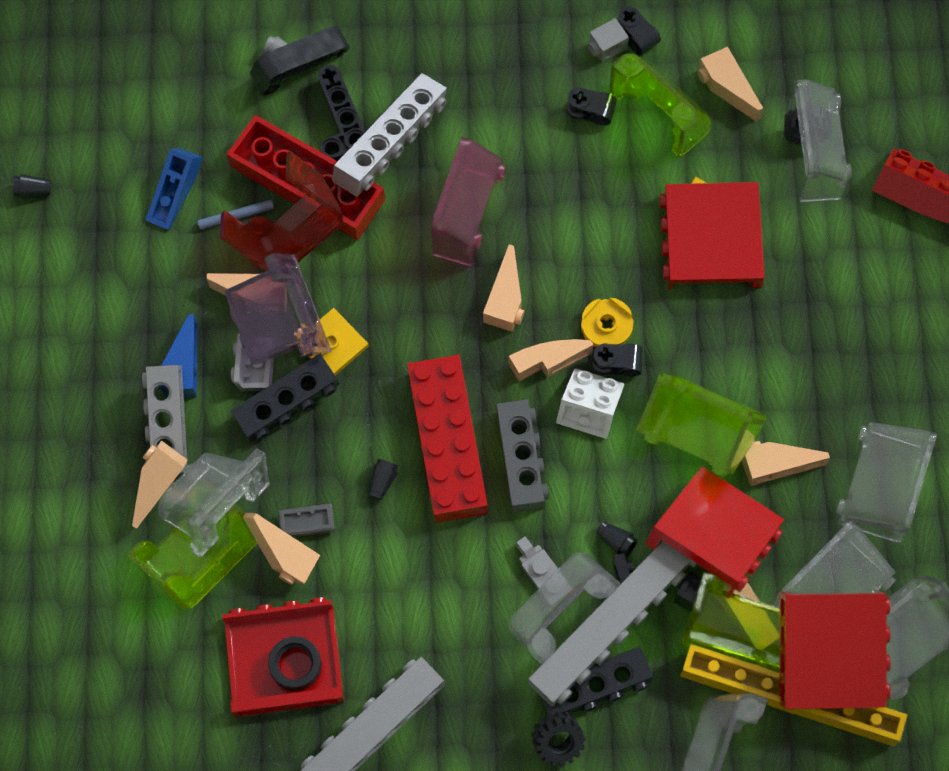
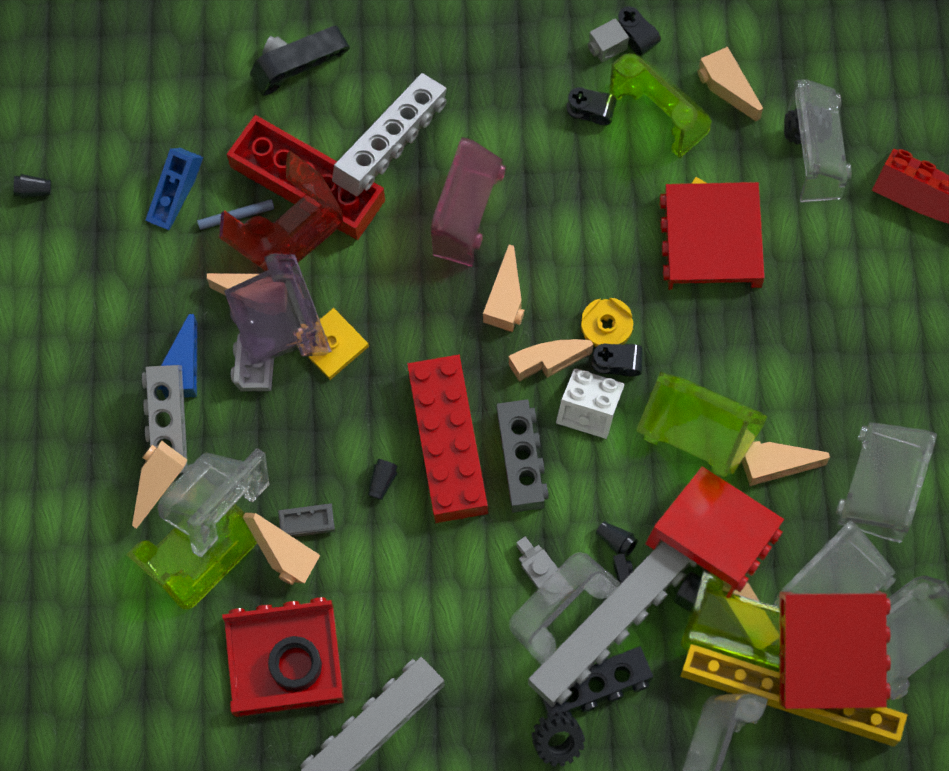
black brick [231,353,340,442] -> none
black beam [318,65,365,162] -> none

